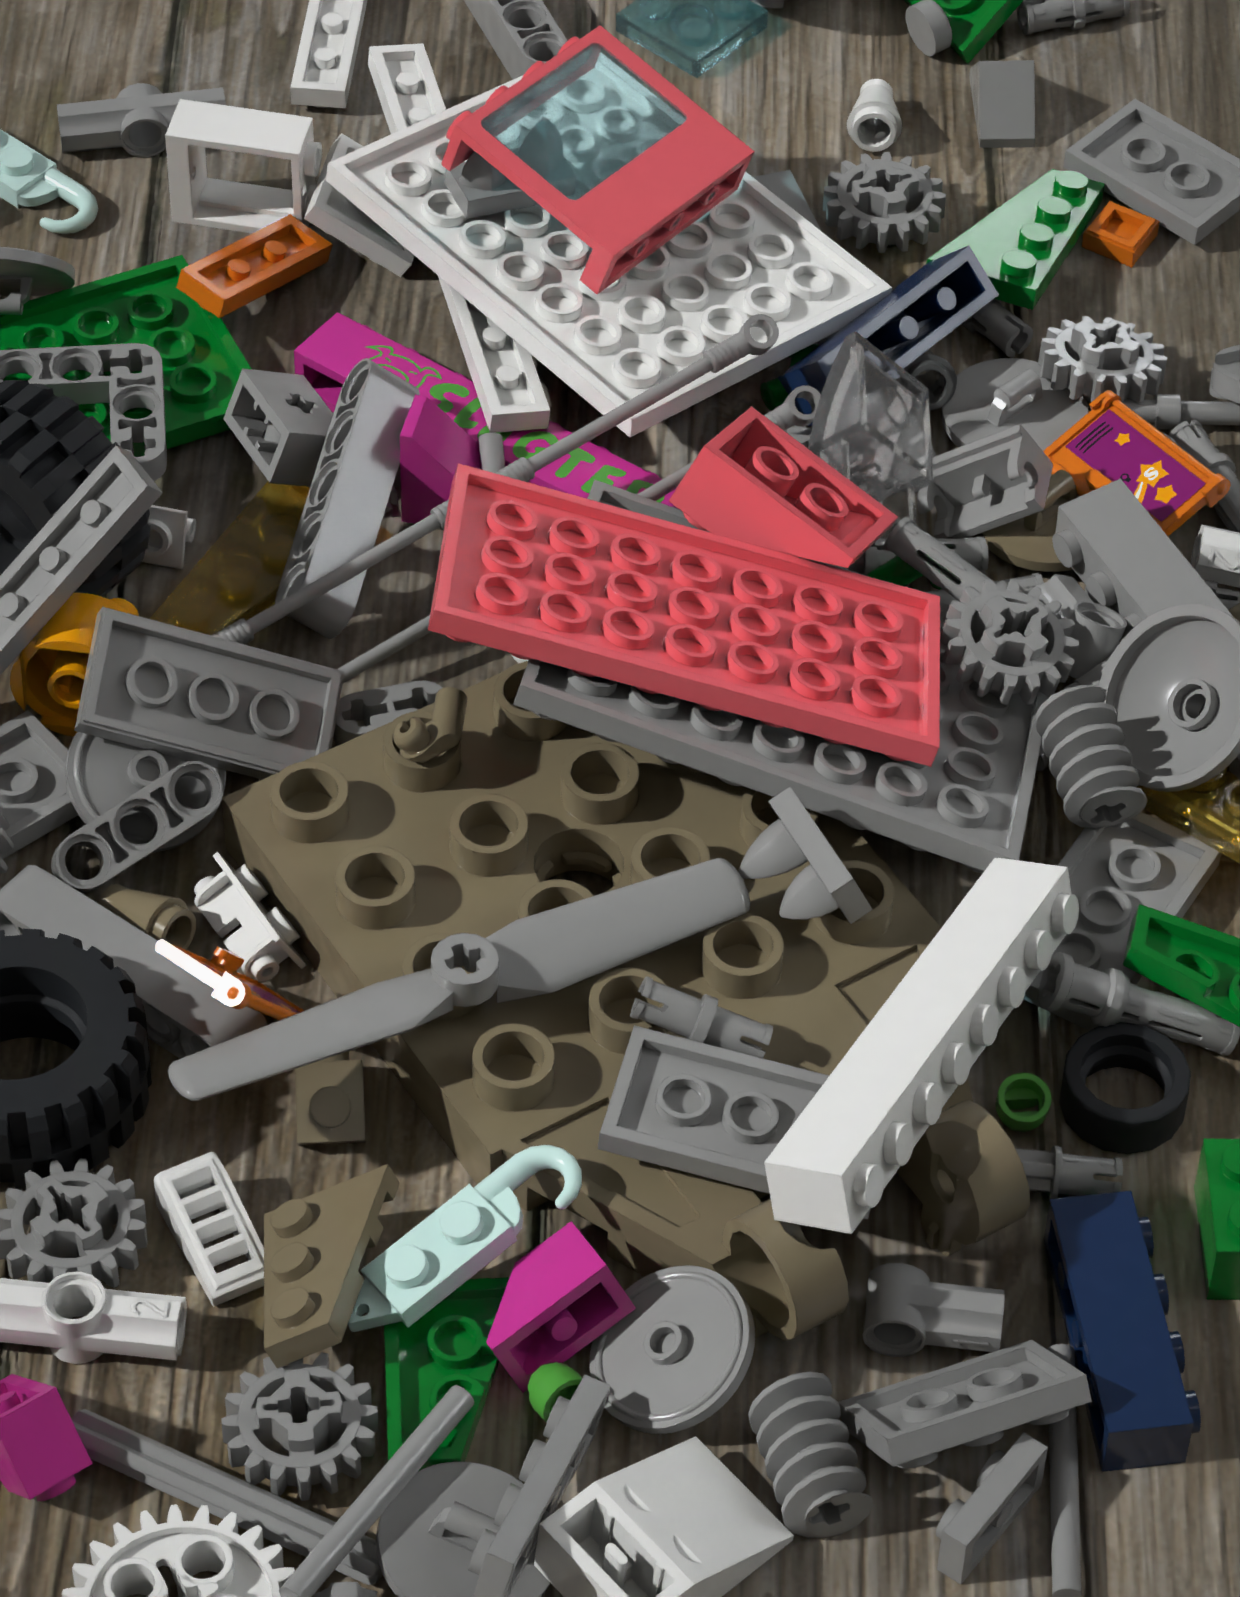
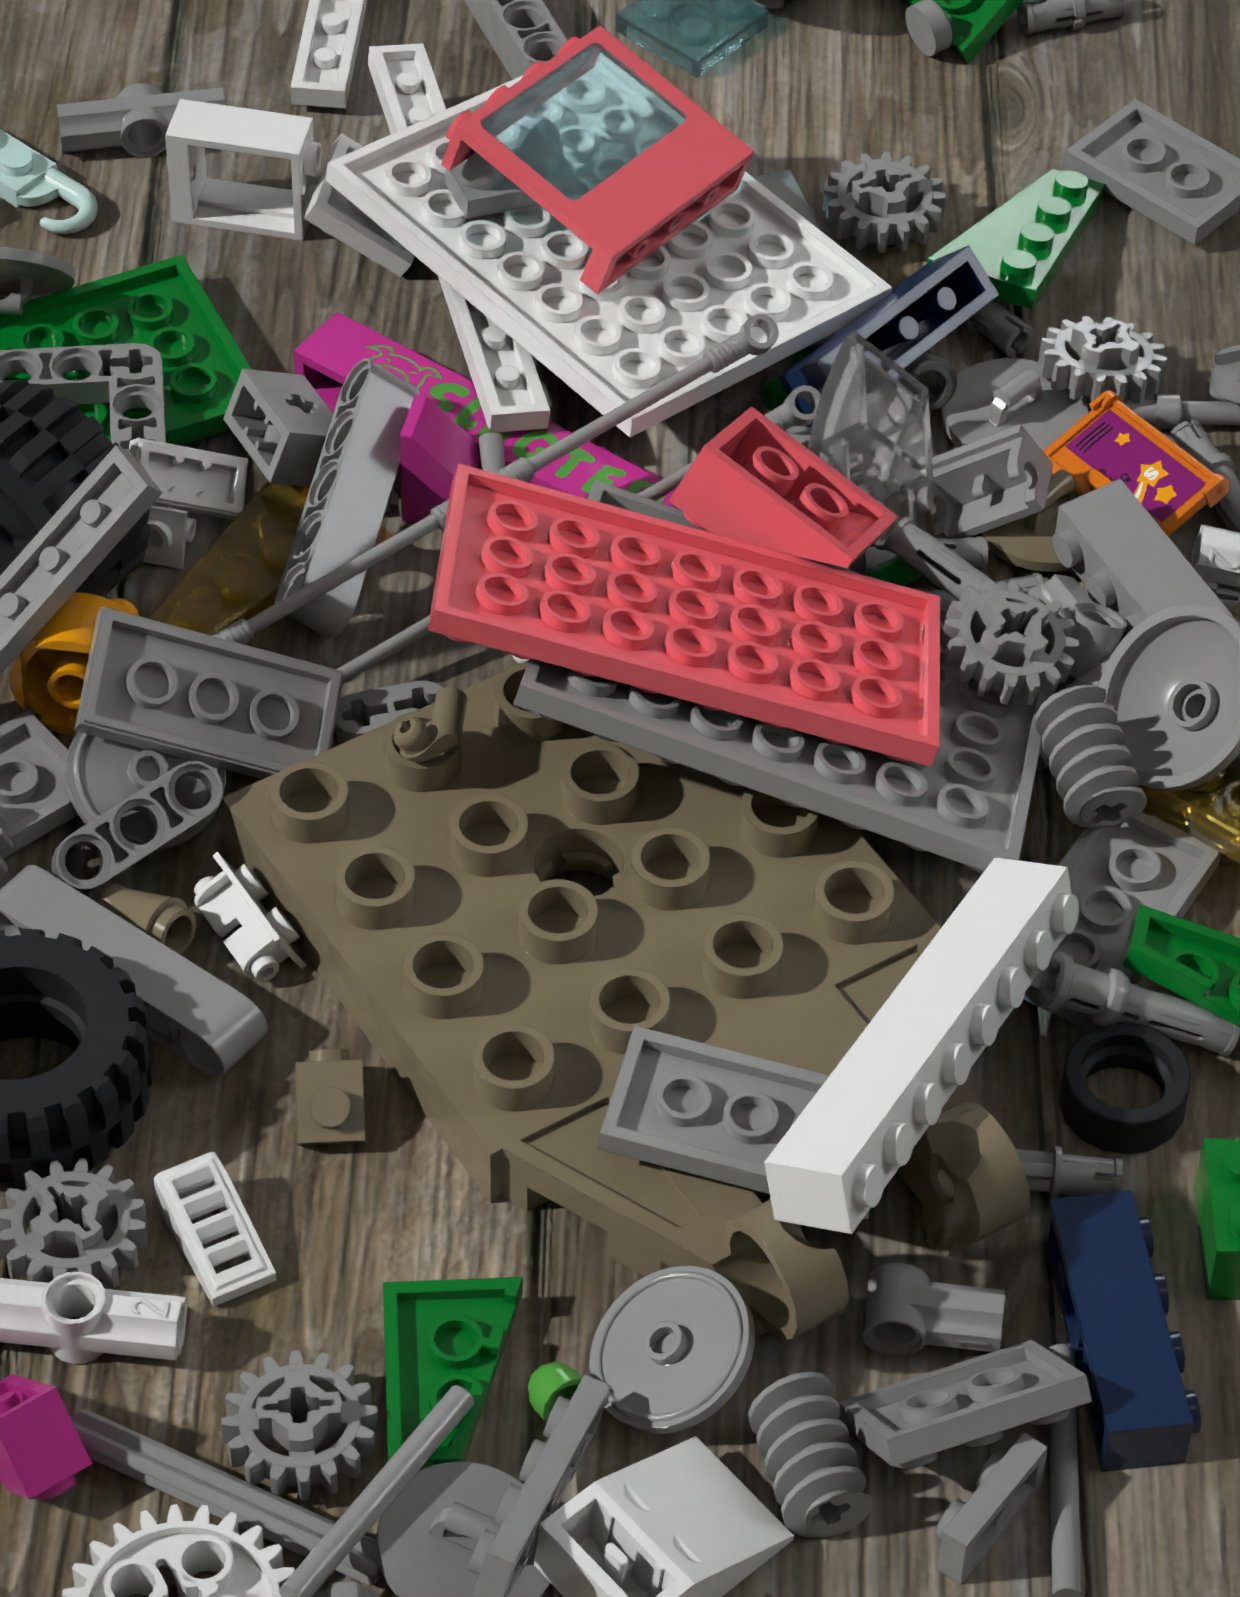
orange door [155,940,305,1020] -> none
light grey piece [168,858,750,1101] -> none
orange plate [176,214,333,318] -> none
dark tan wing [264,1164,400,1368] -> none
light aqua plate [348,1145,582,1332] -> none
dark pink slope [486,1221,636,1393] -> none
light grey pin [630,976,773,1058] -> none
light grey tile [738,787,873,924] -> none
white cone [847,79,902,152] -> none
light grey slope [969,60,1035,148] -> none
bright green hinge [995,1073,1052,1132] -> none
orange tile [1082,201,1160,268] -> none
none -> white plate [129,438,248,520]

